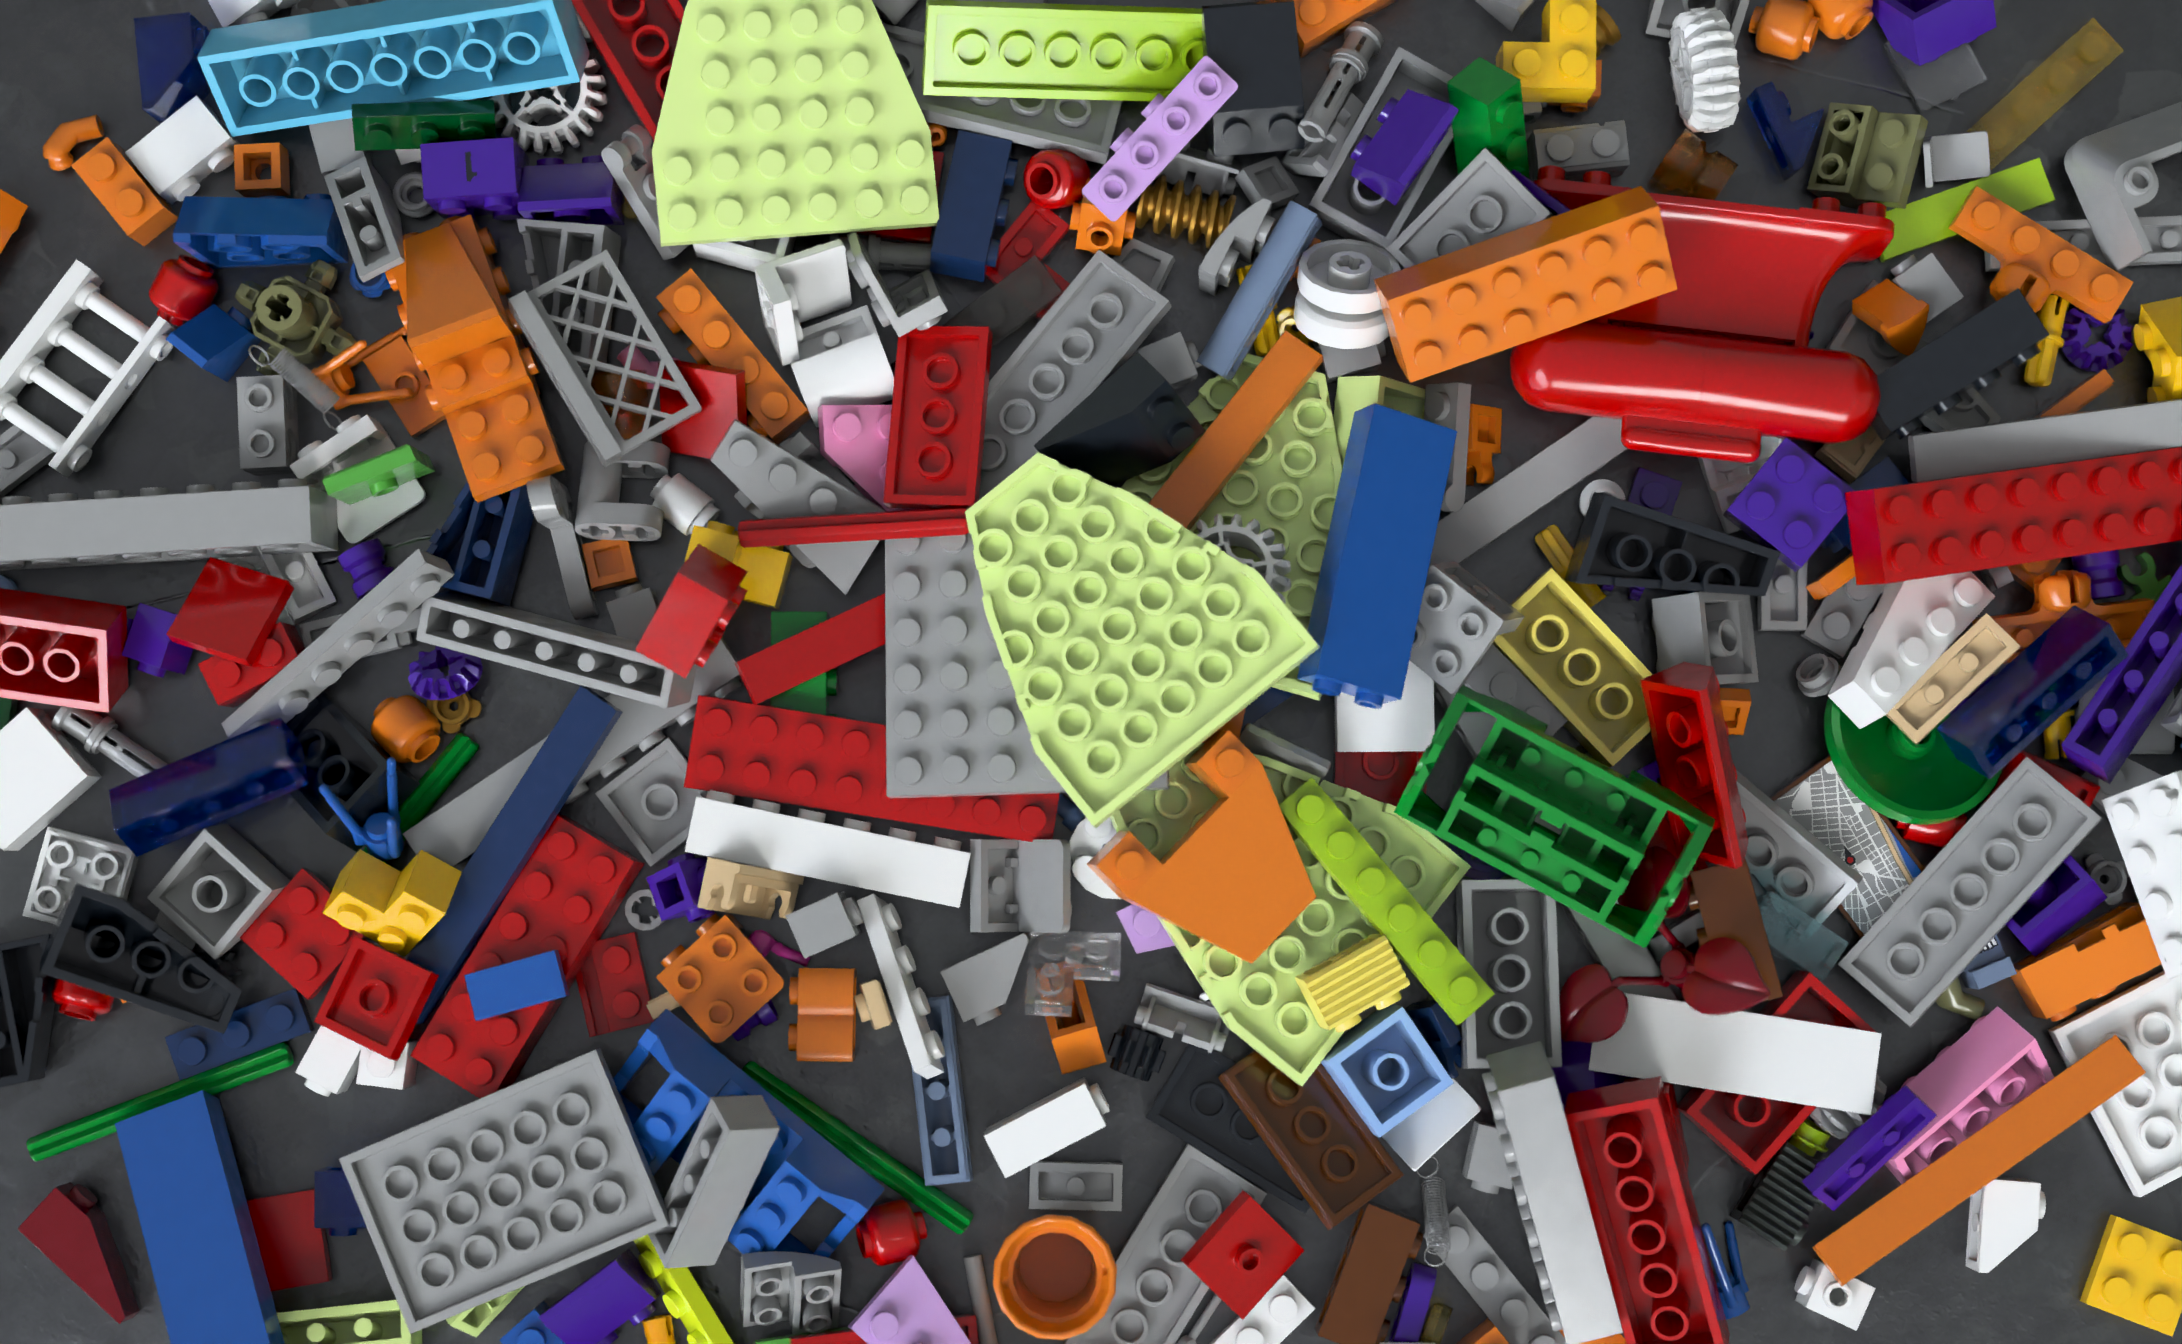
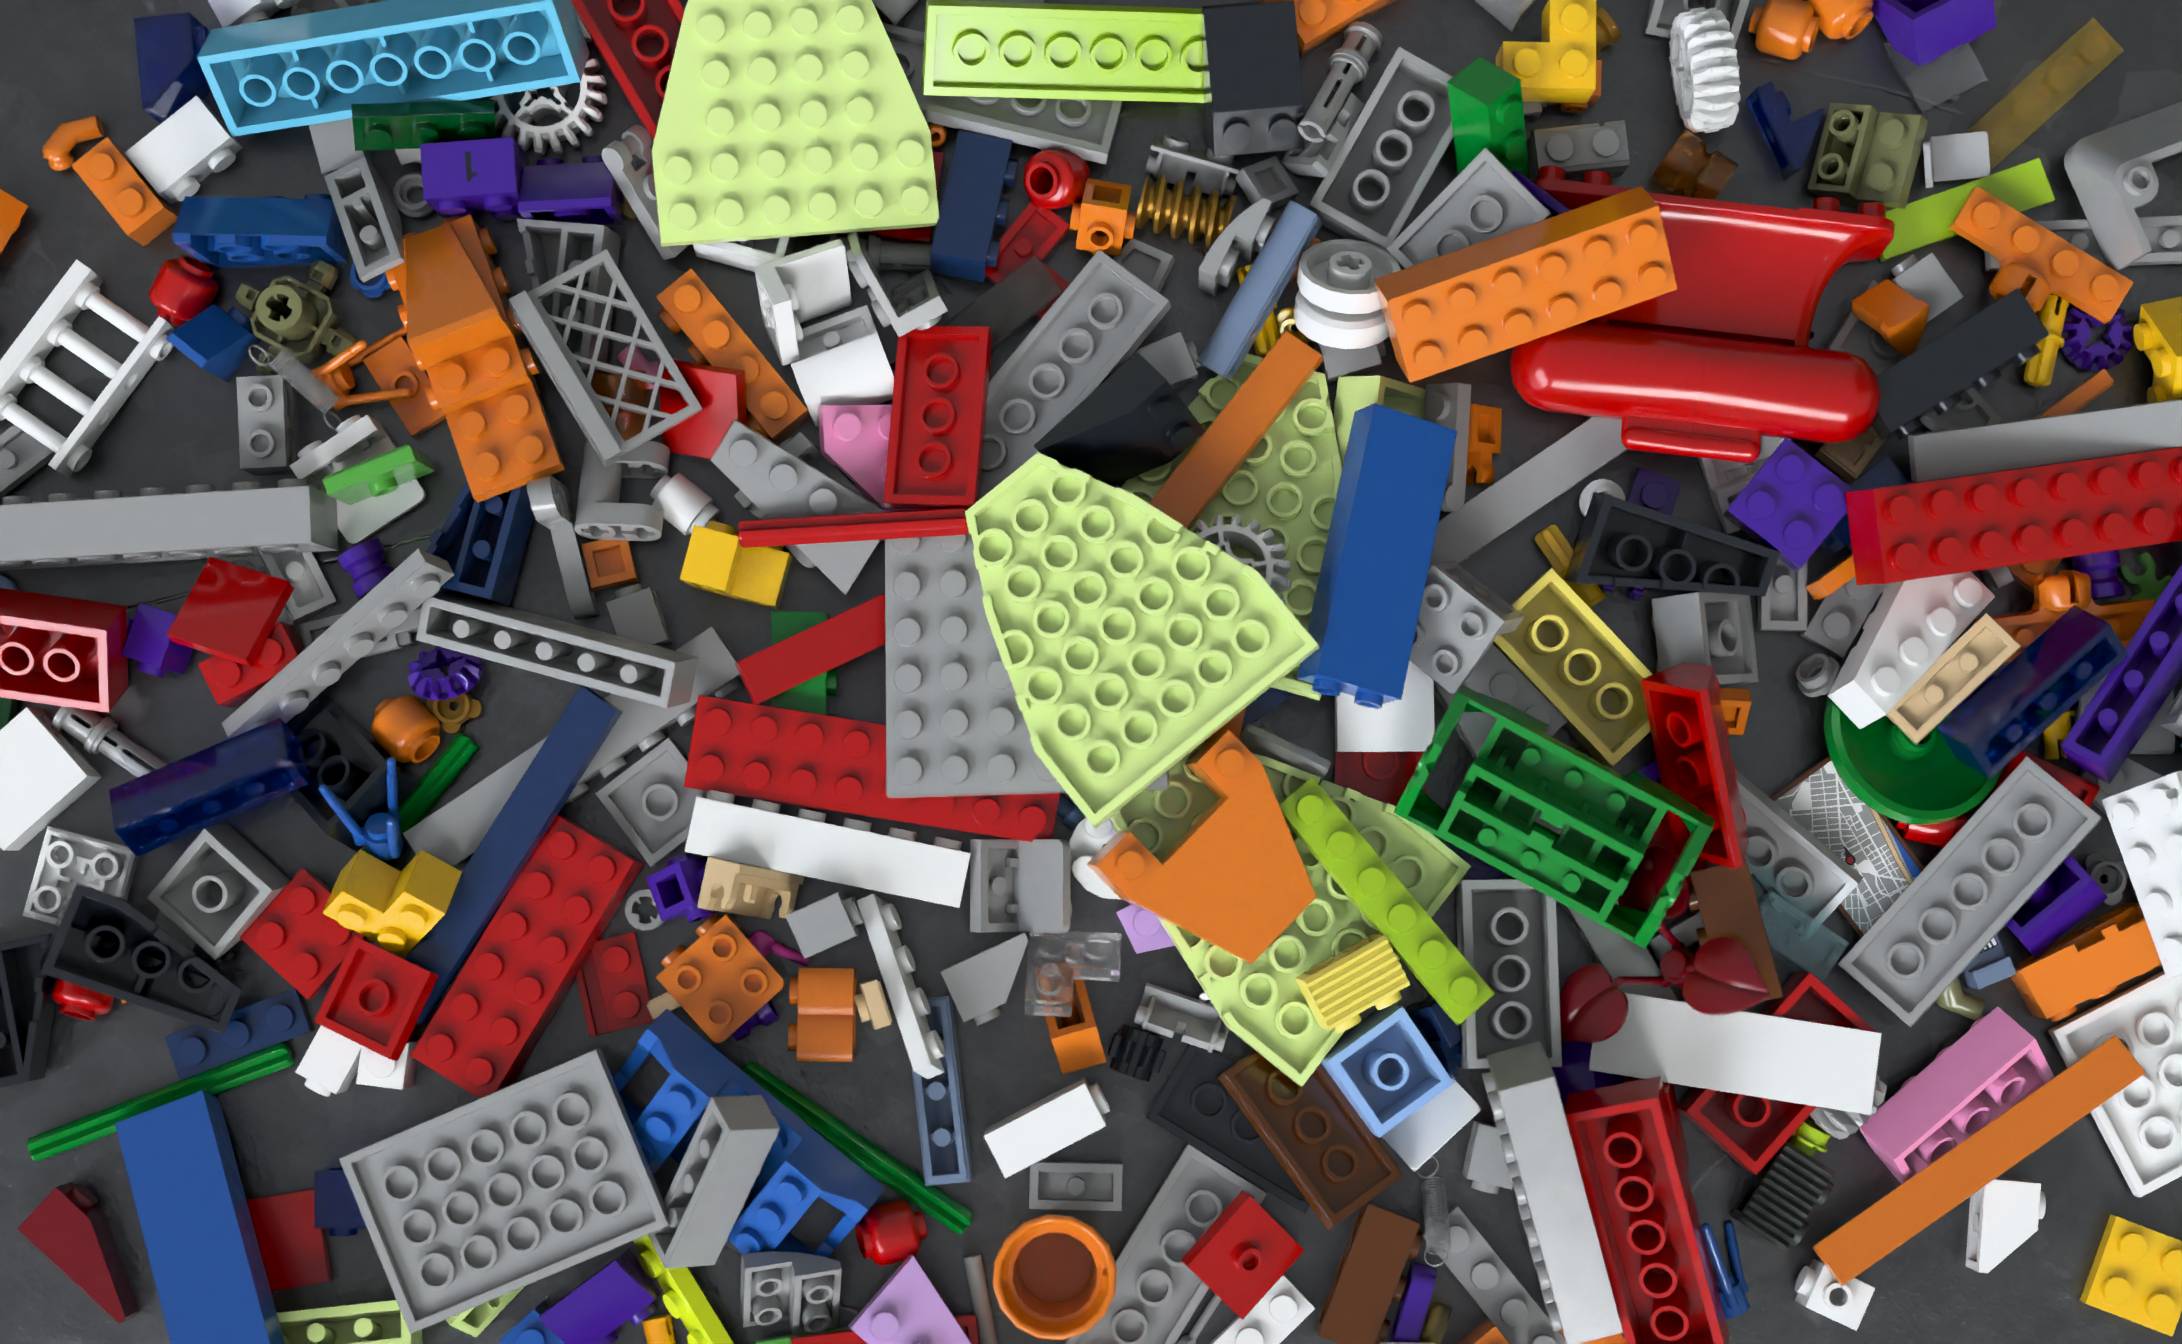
orange plate [234,142,290,198] -> none
blue tile [464,950,570,1021] -> none
red brick [635,544,748,678] -> none
lavender bracket [1082,56,1238,222] -> none
dark purple slope [1350,89,1459,206] -> none
dark purple plate [1802,1085,1937,1211] -> none

